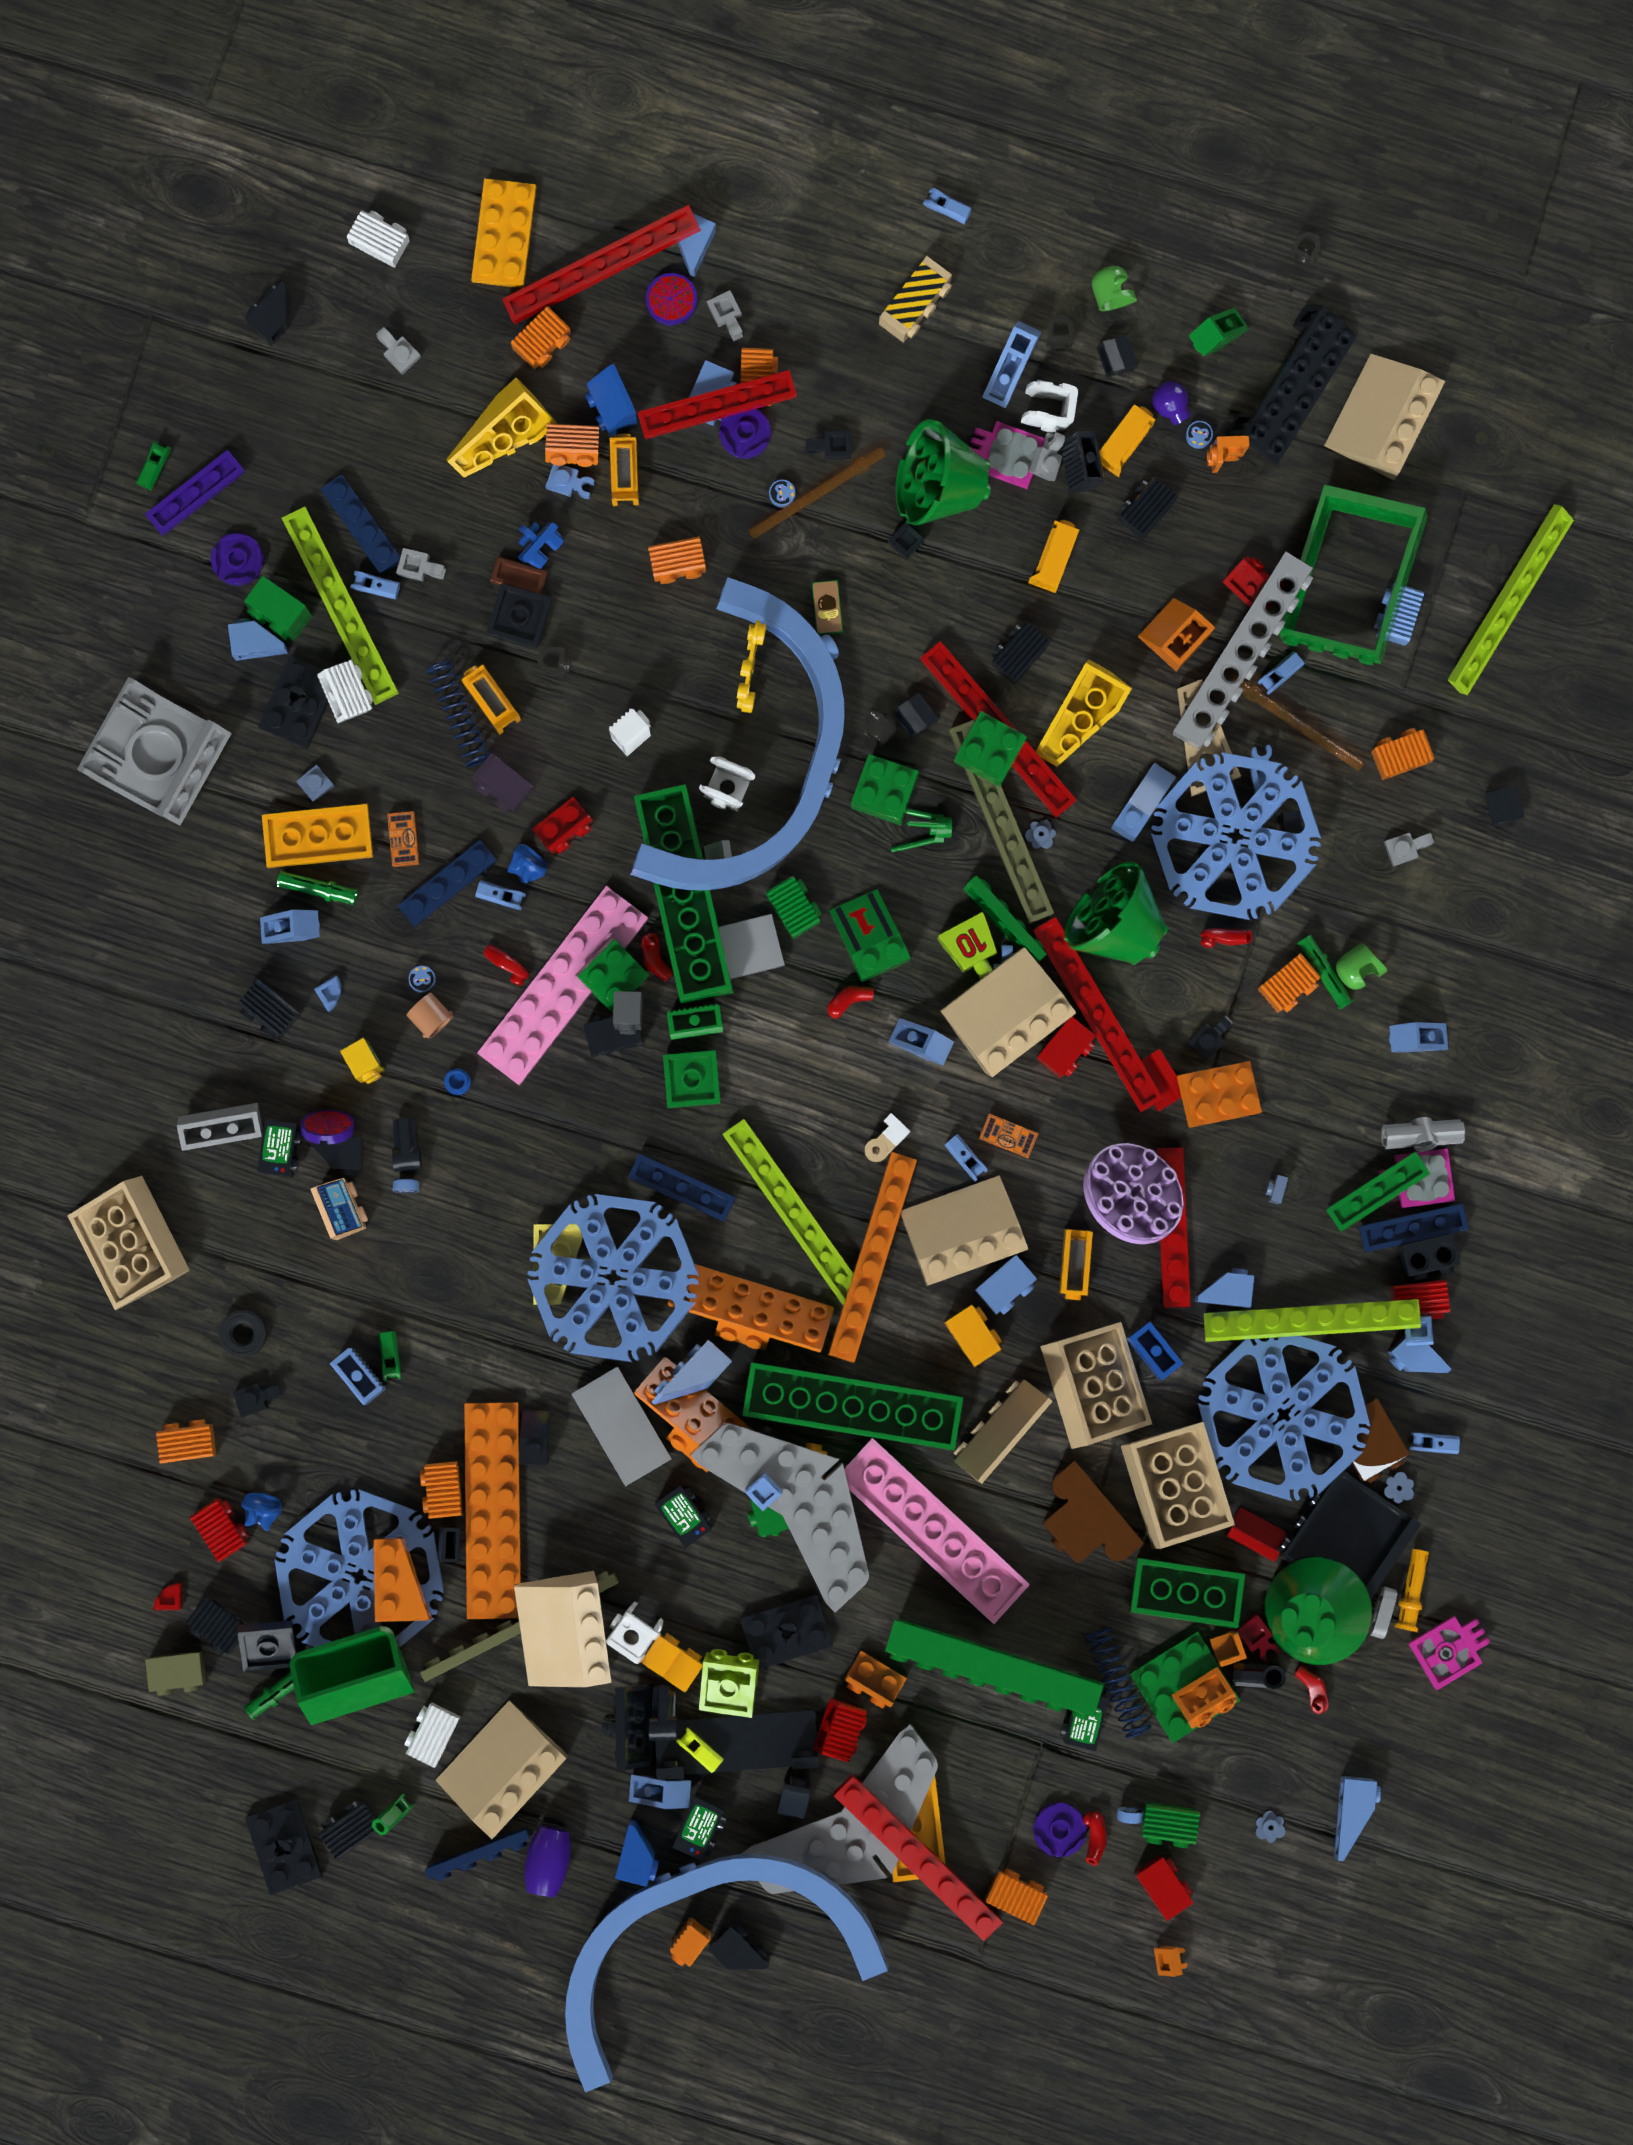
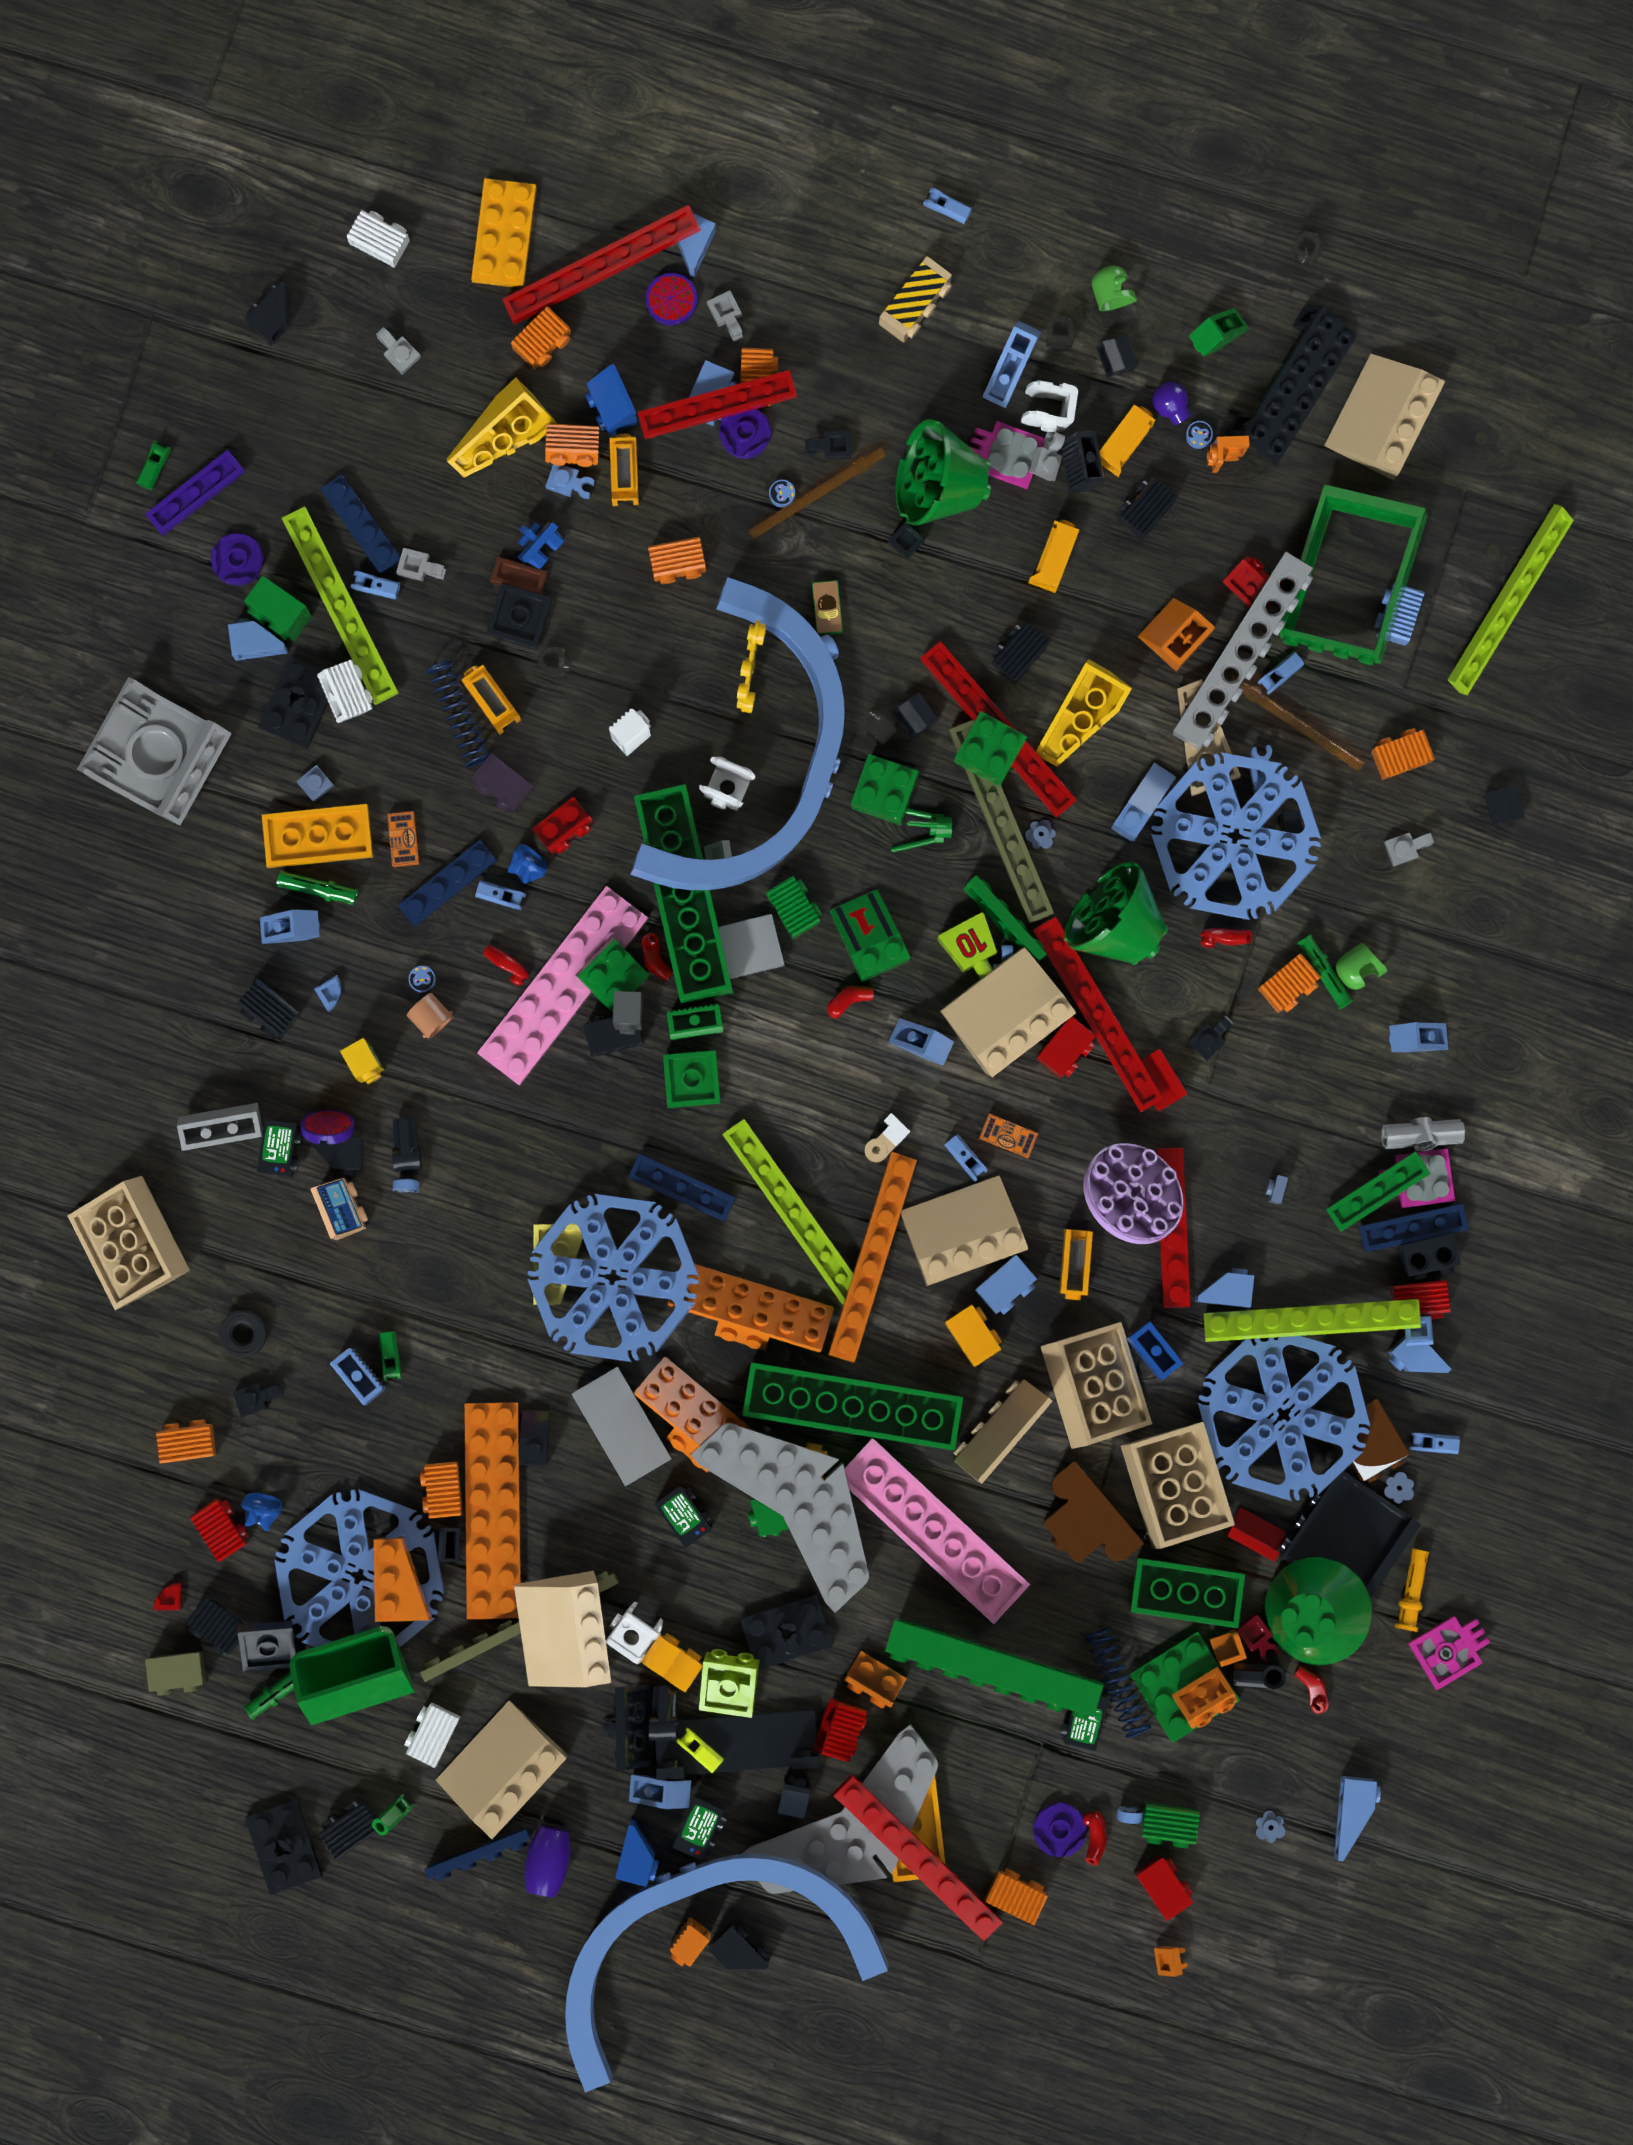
blue plate [444,1068,471,1095] -> none
medium blue slope [652,1340,732,1405] -> none
medium blue tile [744,1472,783,1511] -> none
orange plate [1177,1061,1262,1128] -> none
light grey beam [1369,1586,1397,1639] -> none

